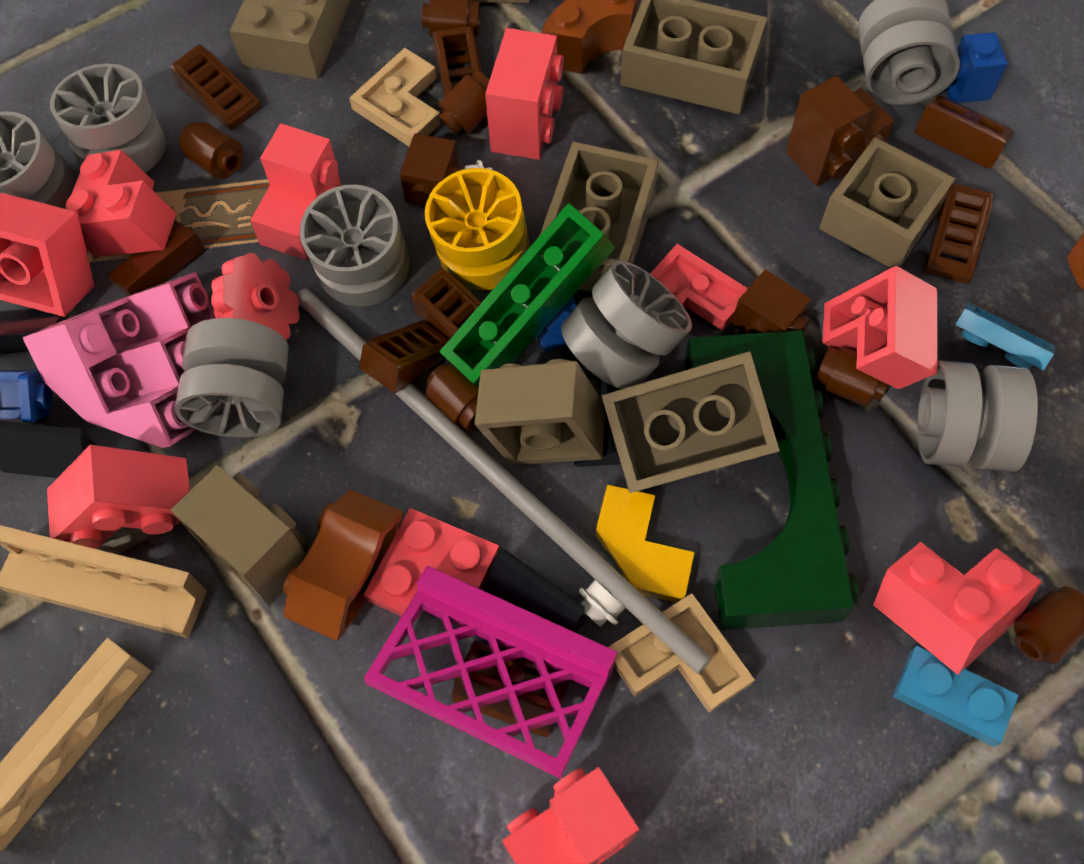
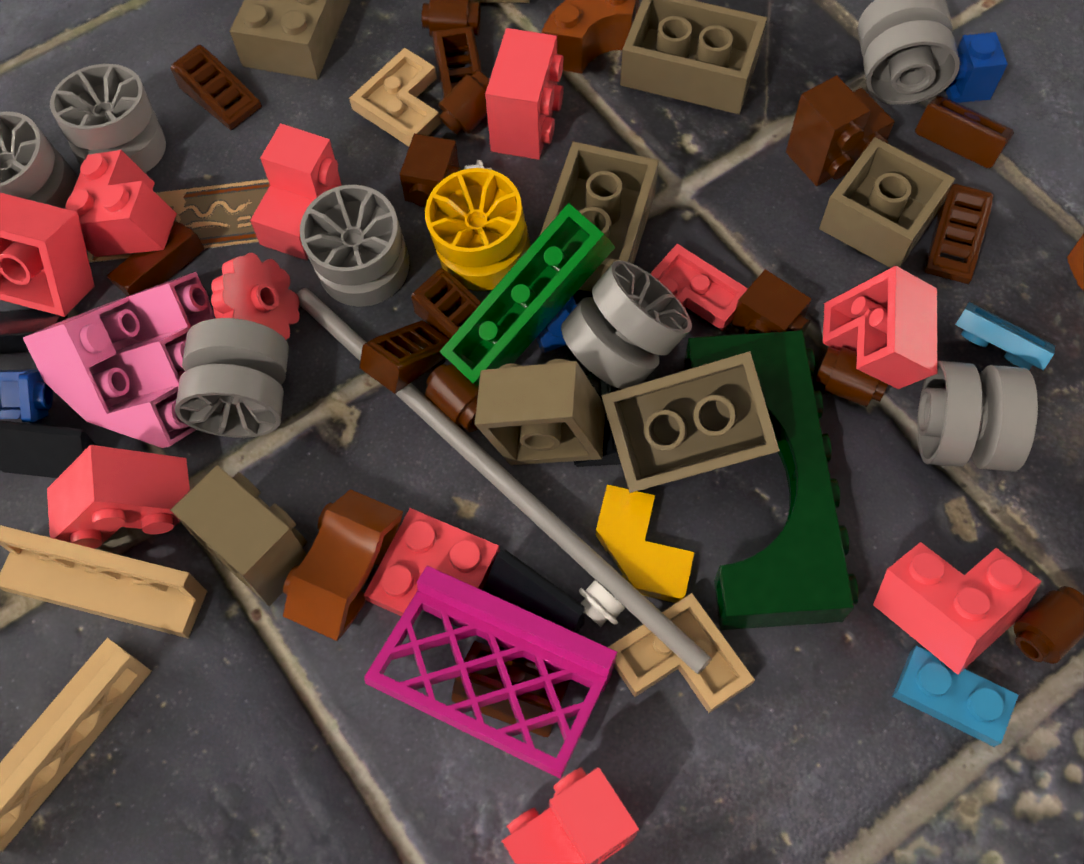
reddish brown brick [179,122,243,179] -> none

